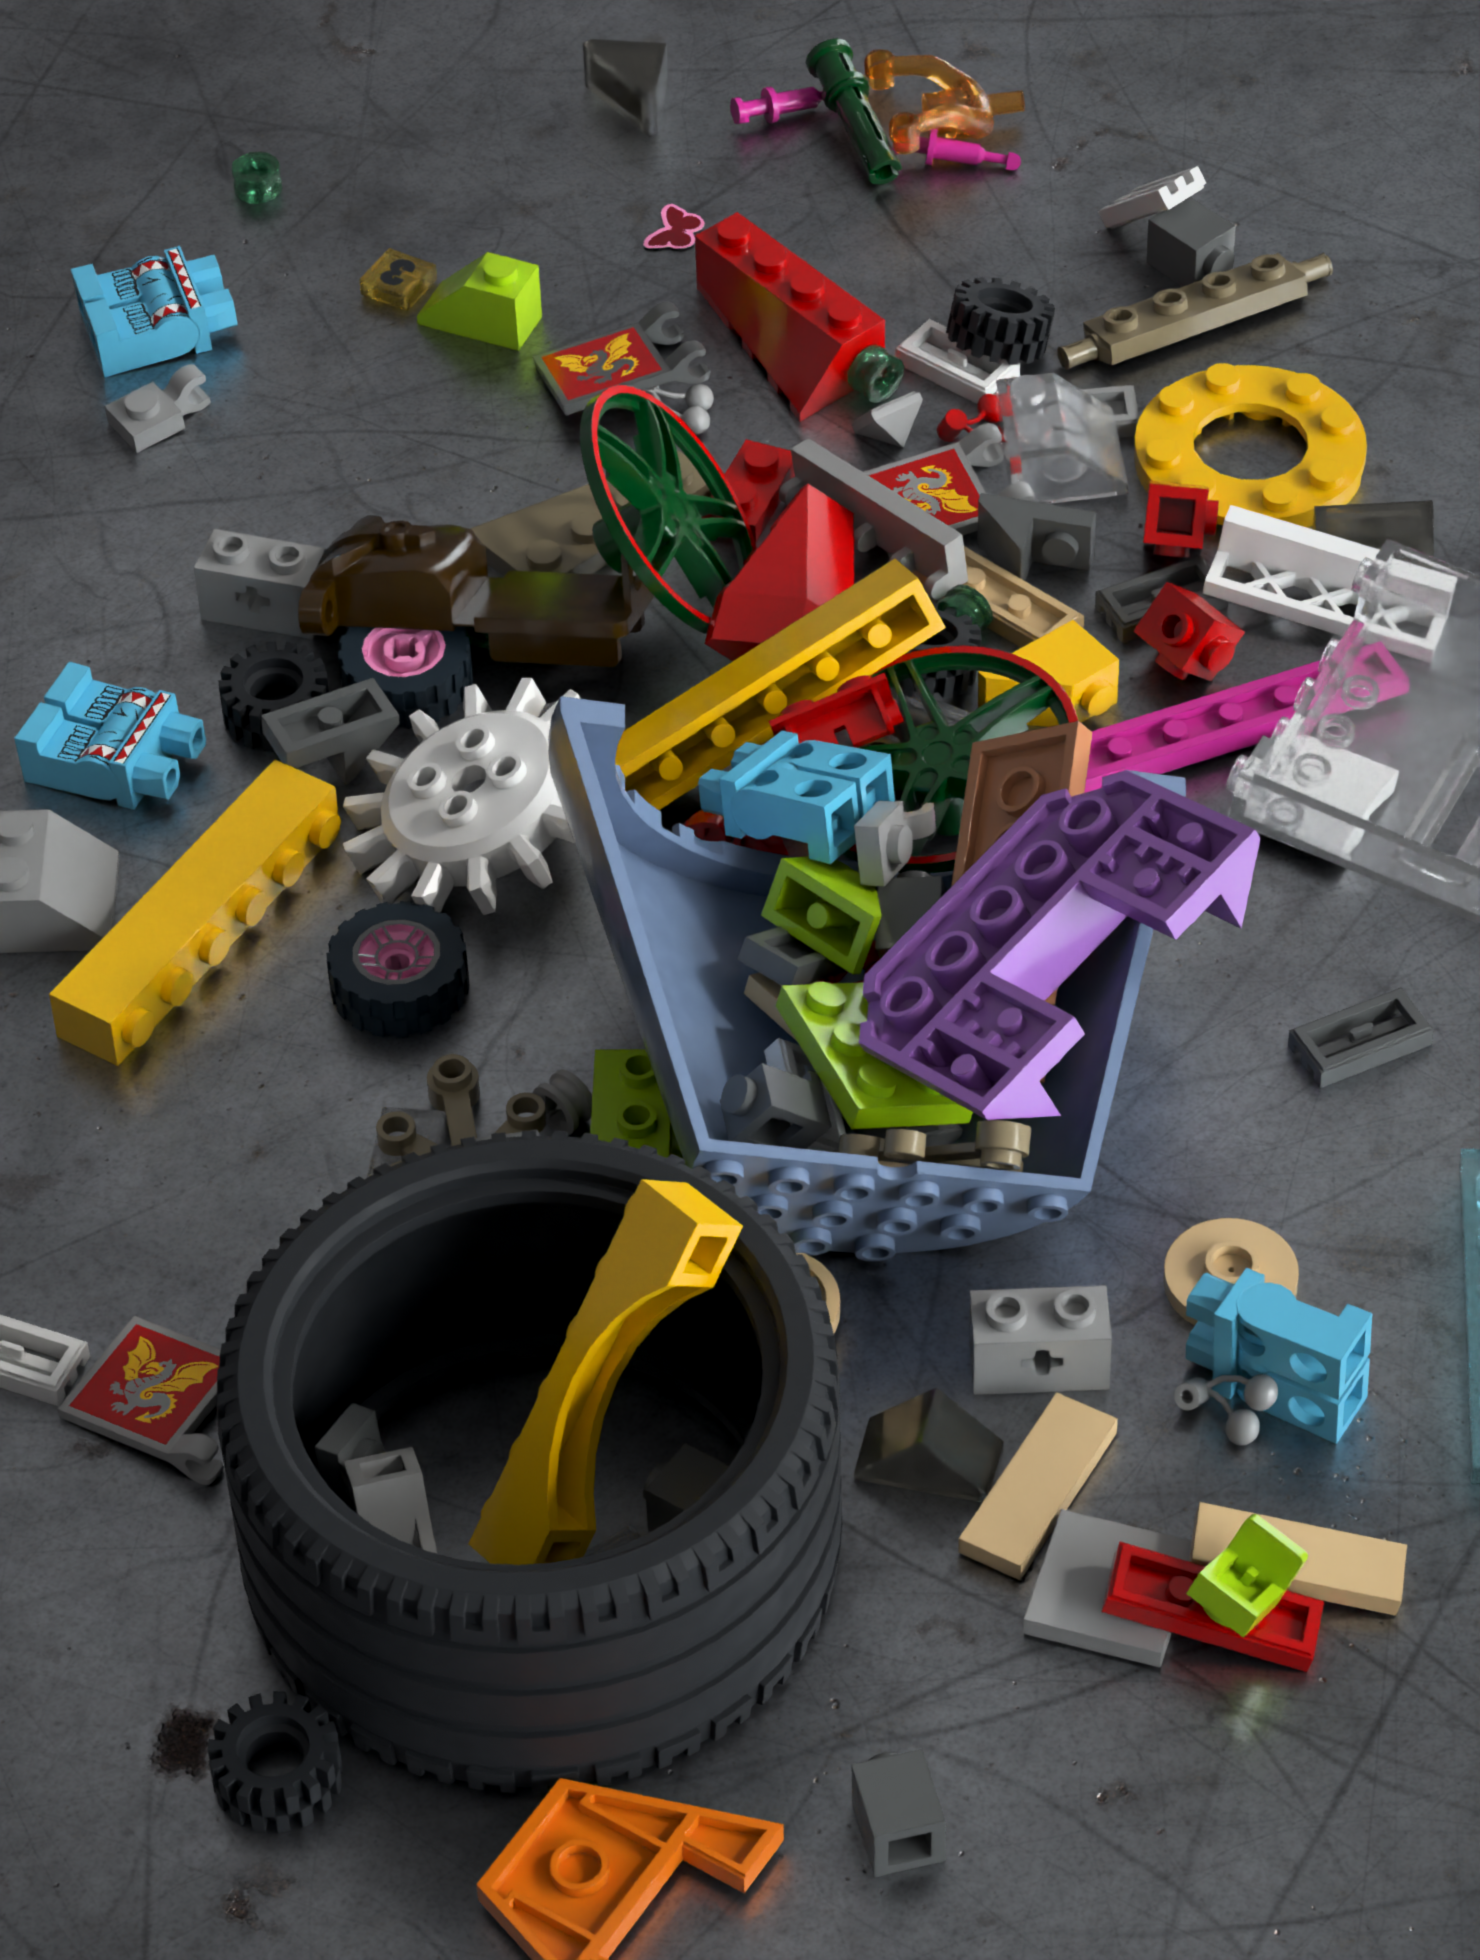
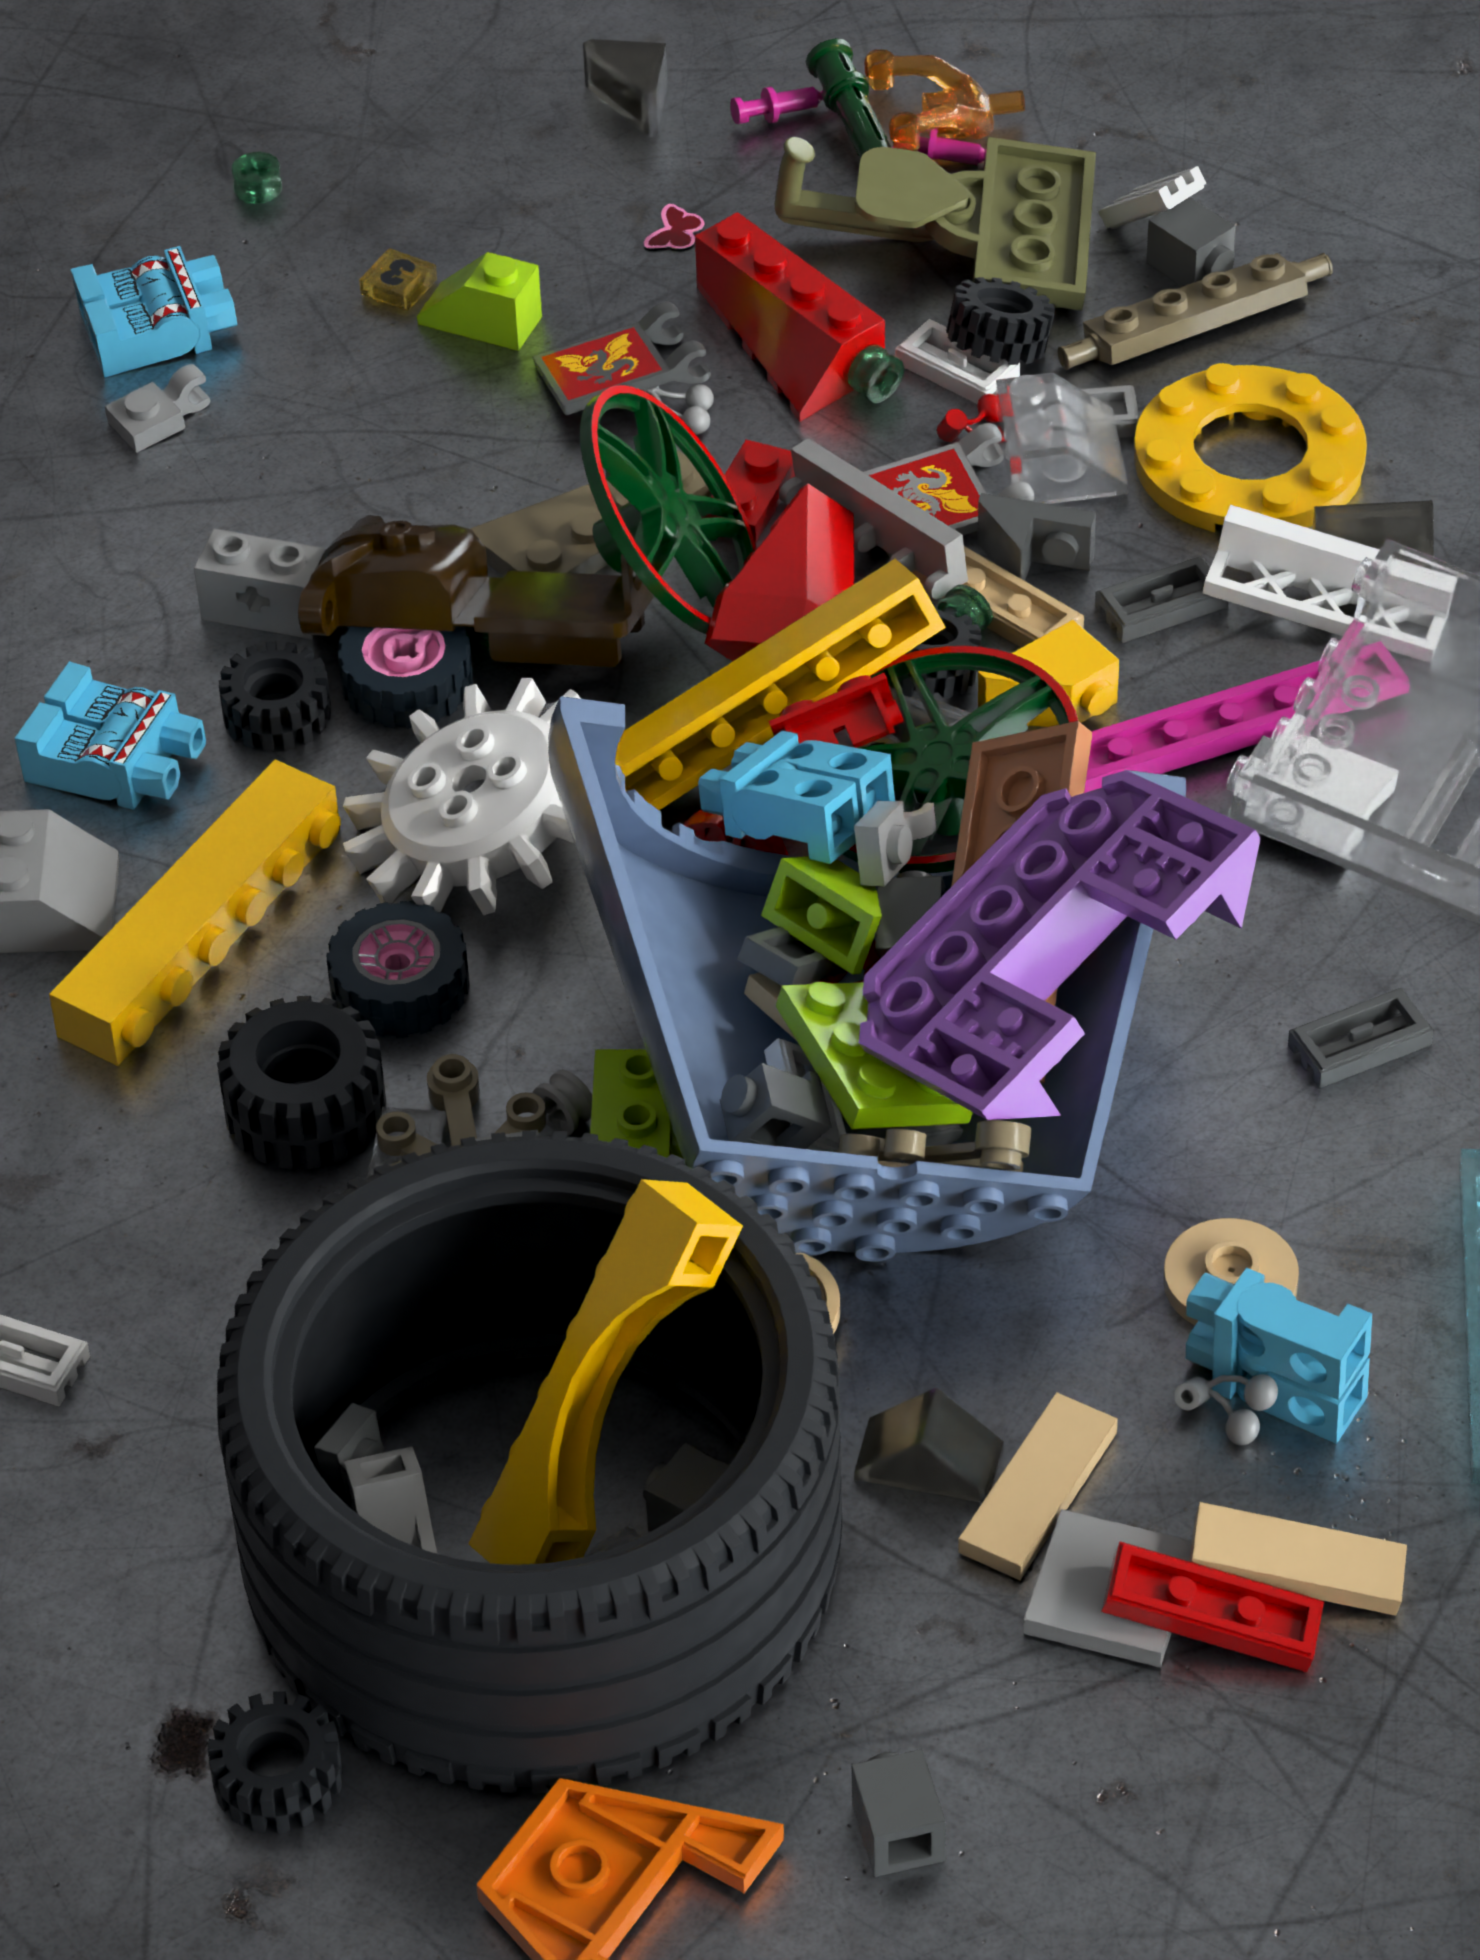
flag [57,1316,224,1485] -> none
dark grey slope [262,678,399,785] -> none
light grey slope [851,391,923,447] -> none
light grey brick [969,1285,1112,1395] -> none
red brick [1133,582,1245,682] -> none
red brick [1143,481,1219,557] -> none
lime bracket [1186,1514,1308,1638] -> none
none -> black tyre [217,996,386,1169]
none -> olive plate [774,137,1096,311]

